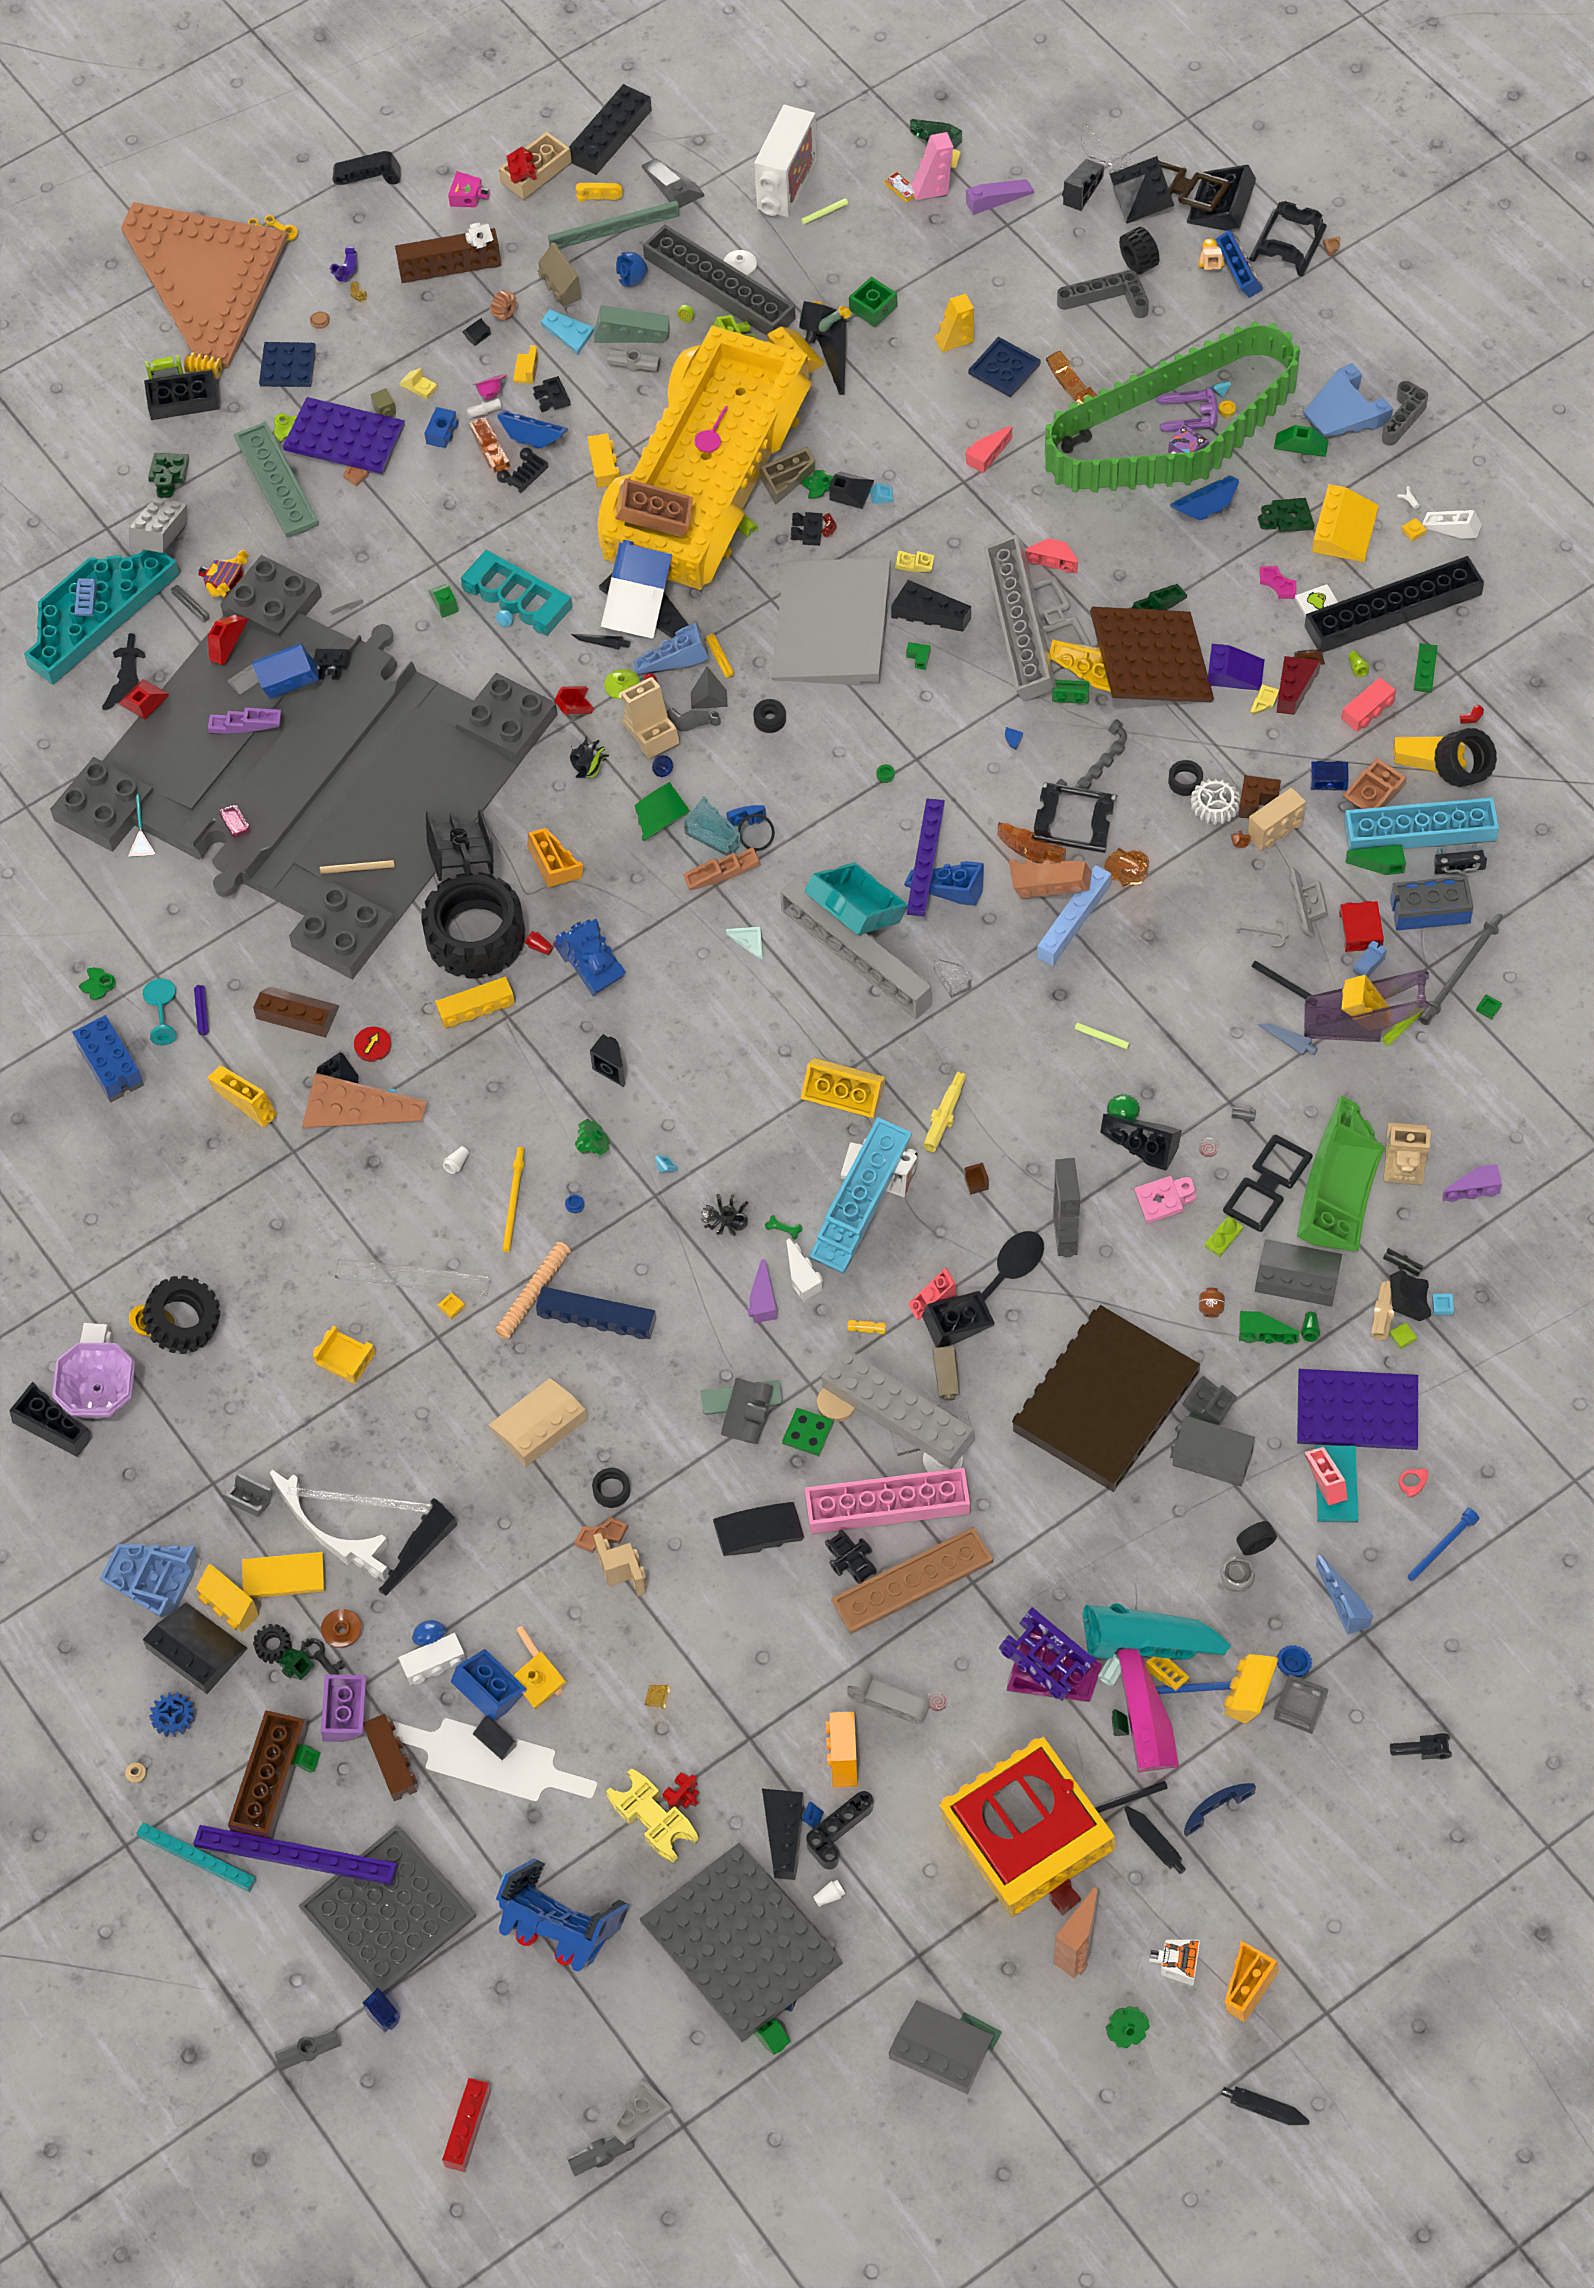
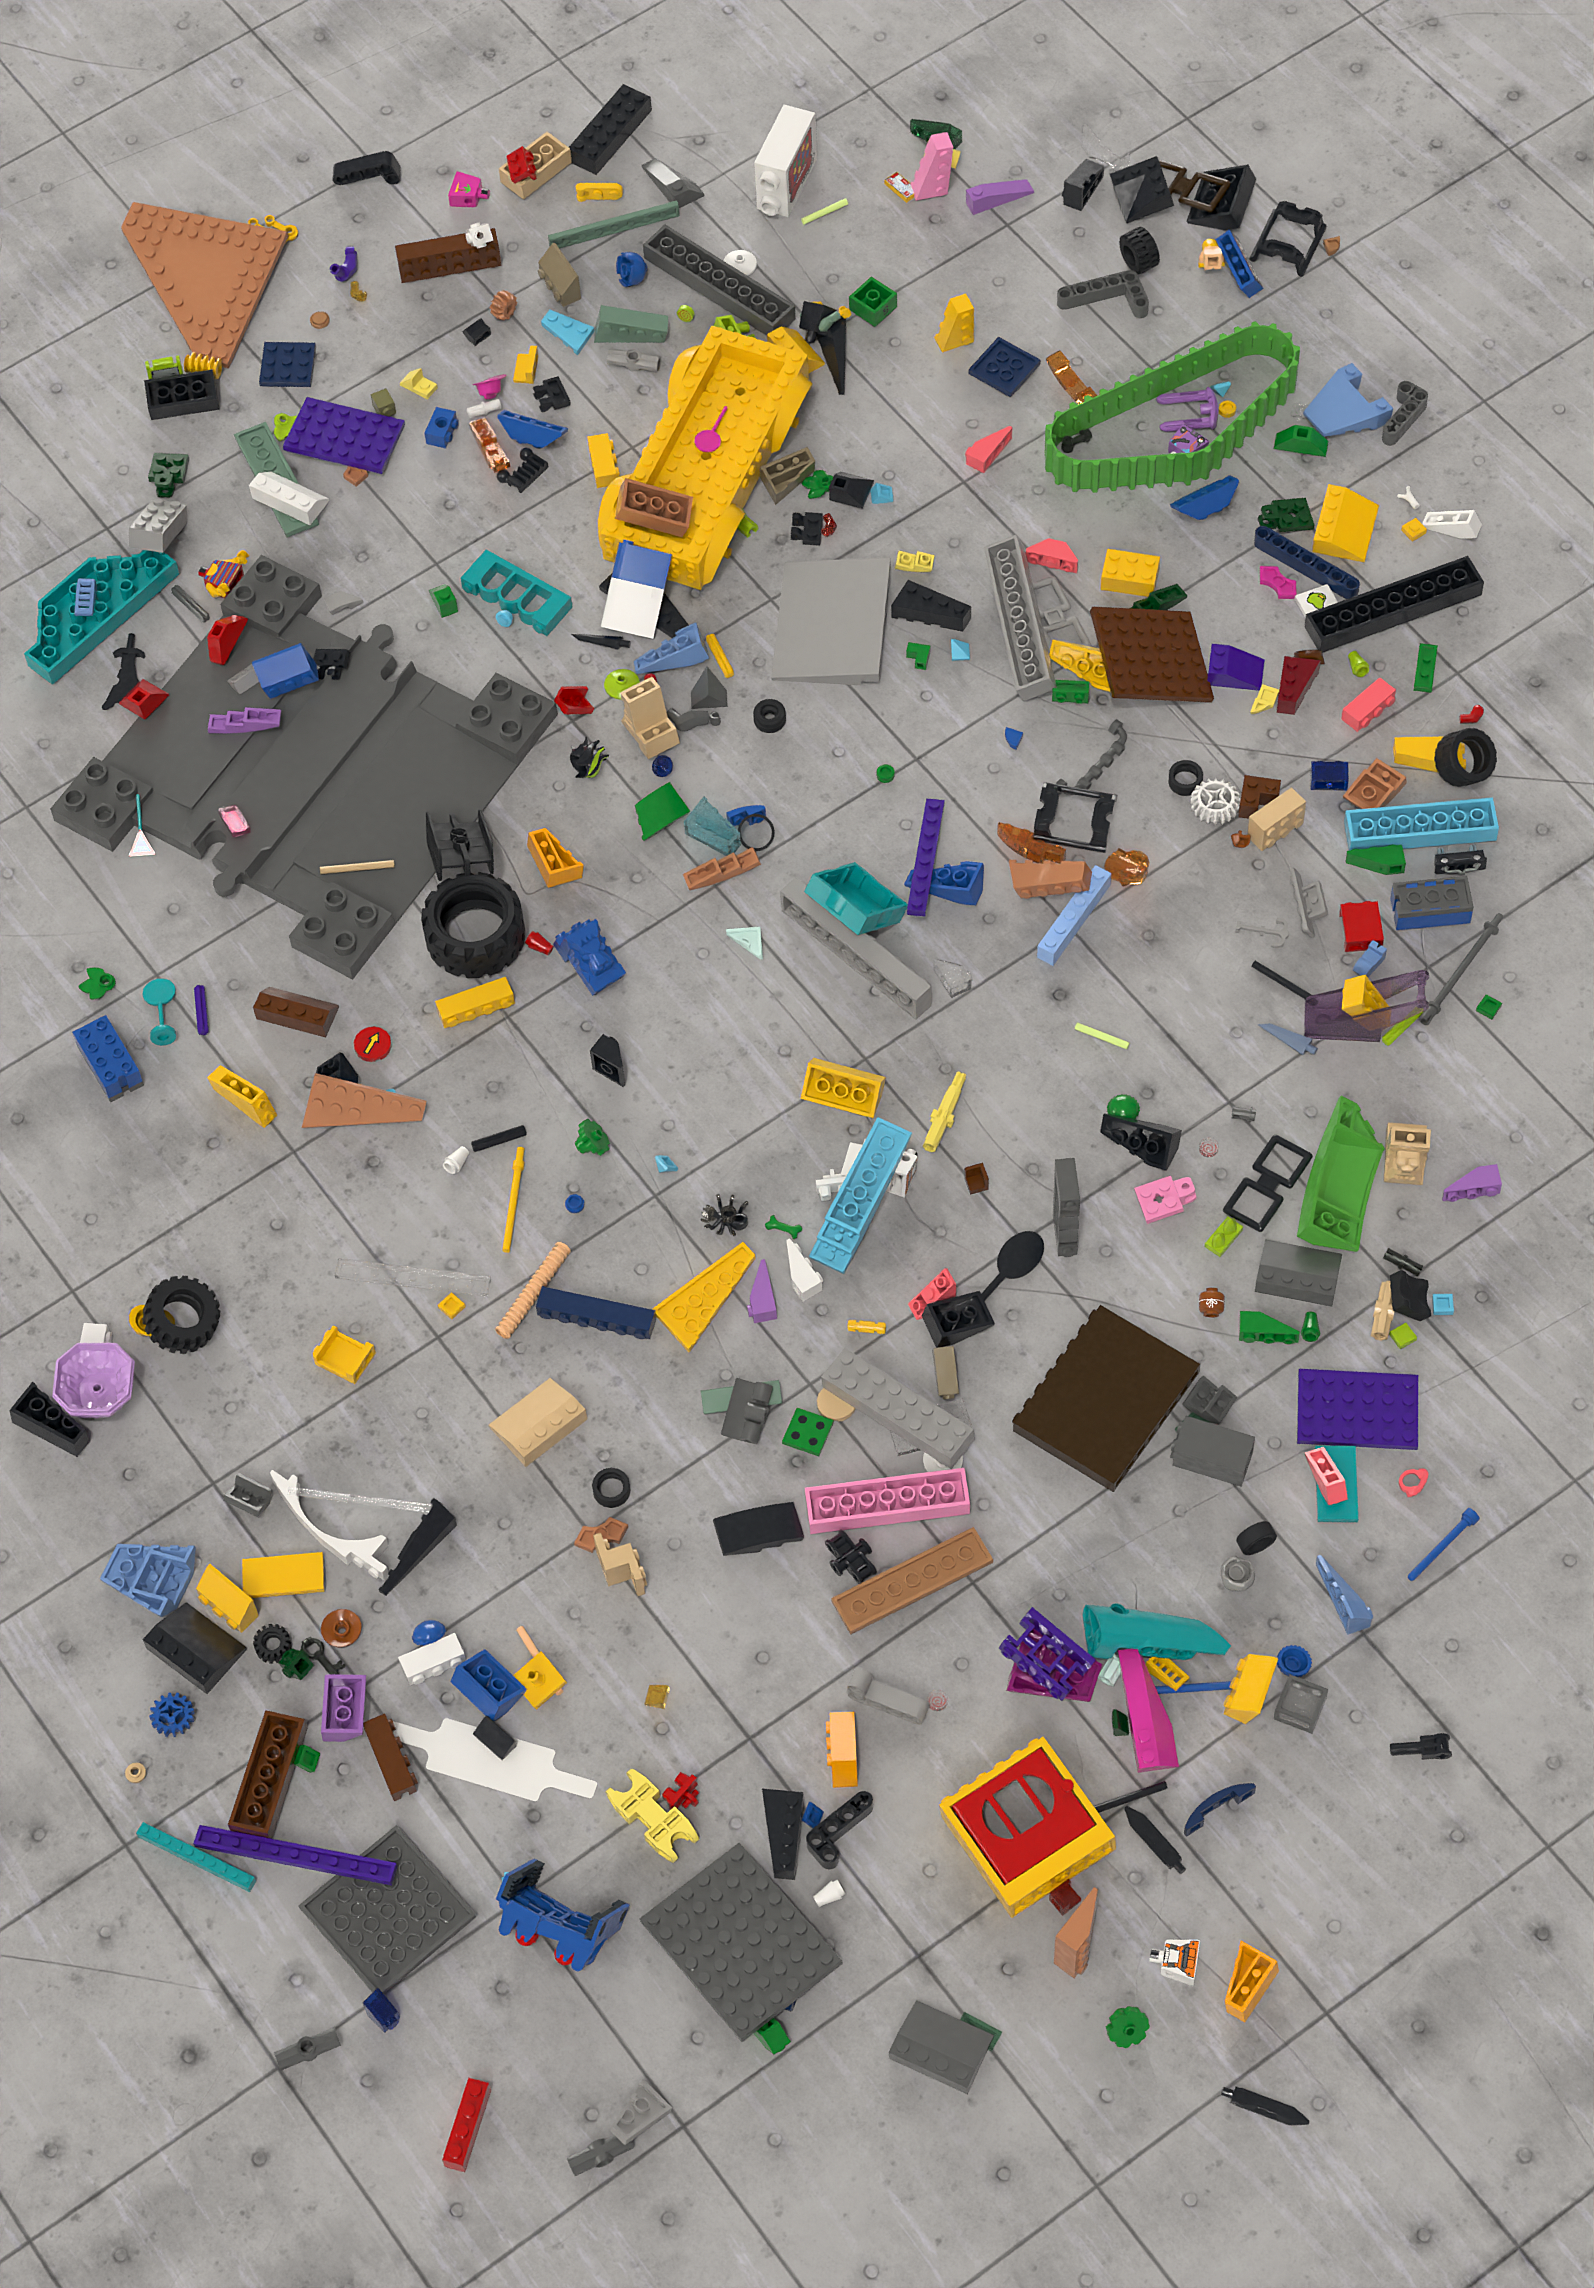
none -> white slope [249,472,329,525]
none -> black axle [471,1125,527,1152]
none -> yellow wing [652,1242,755,1352]
none -> white hips [816,1169,846,1201]
none -> medium azure slope [951,639,970,661]
none -> yellow brick [1101,549,1160,597]
none -> dark blue beam [1254,526,1360,599]

